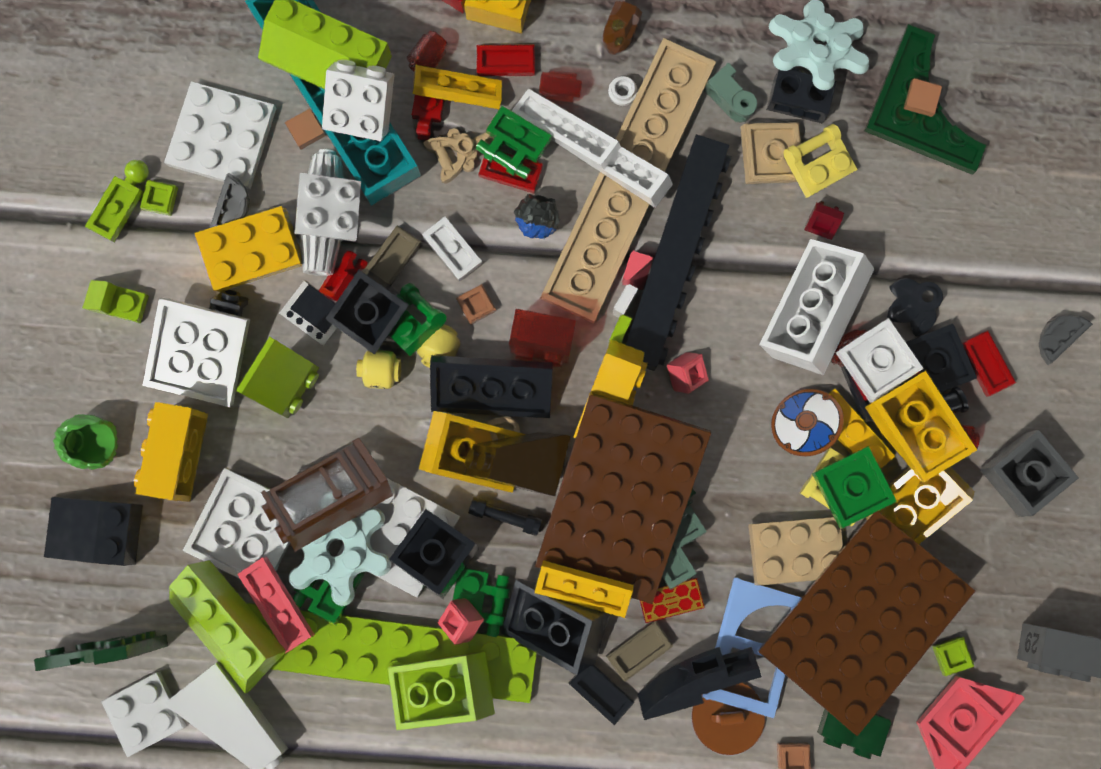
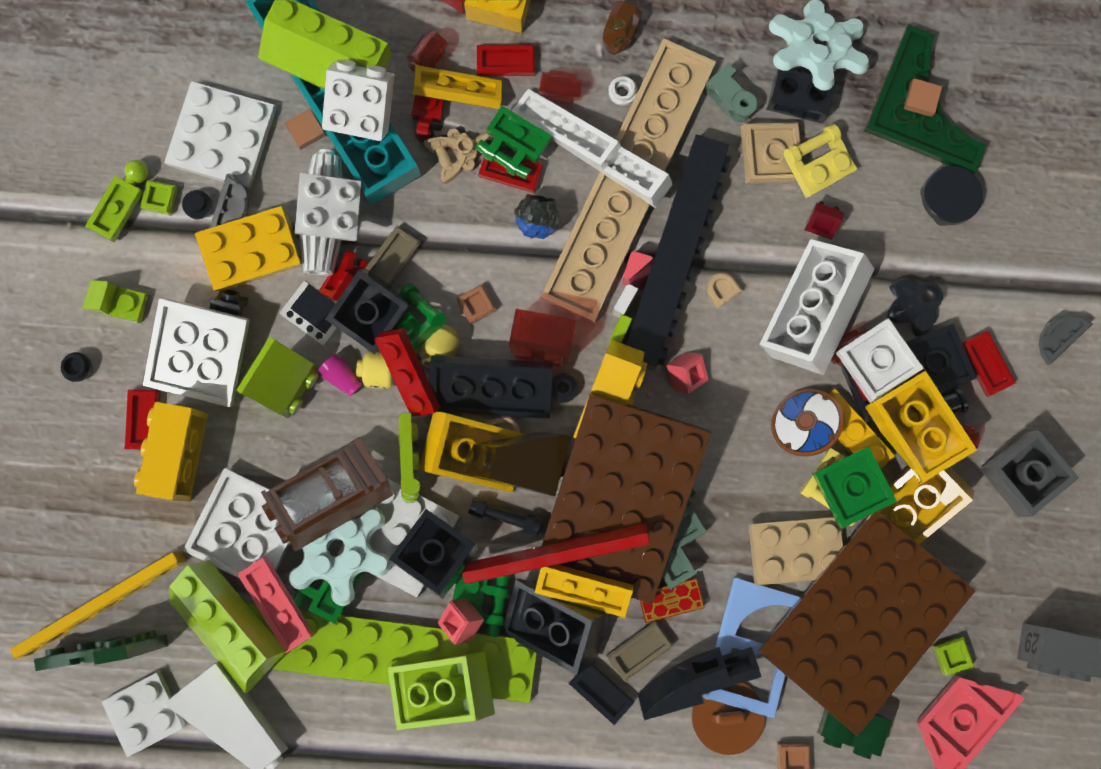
black slope [44,497,143,566] -> none
bright green hair [53,414,118,470] -> none
white plate [422,217,482,282] -> none
none -> yellow tile [9,552,186,659]
none -> black plate [60,352,92,382]
none -> red tile [124,390,161,450]
none -> black plate [182,190,213,219]
none -> dark pink cone [318,353,363,397]
none -> red plate [374,328,441,417]
none -> lime plate [398,413,420,503]
none -> red tile [462,523,650,584]
none -> black plate [551,373,578,403]
none -> tan tile [706,273,743,309]
none -> black tile [920,166,983,226]

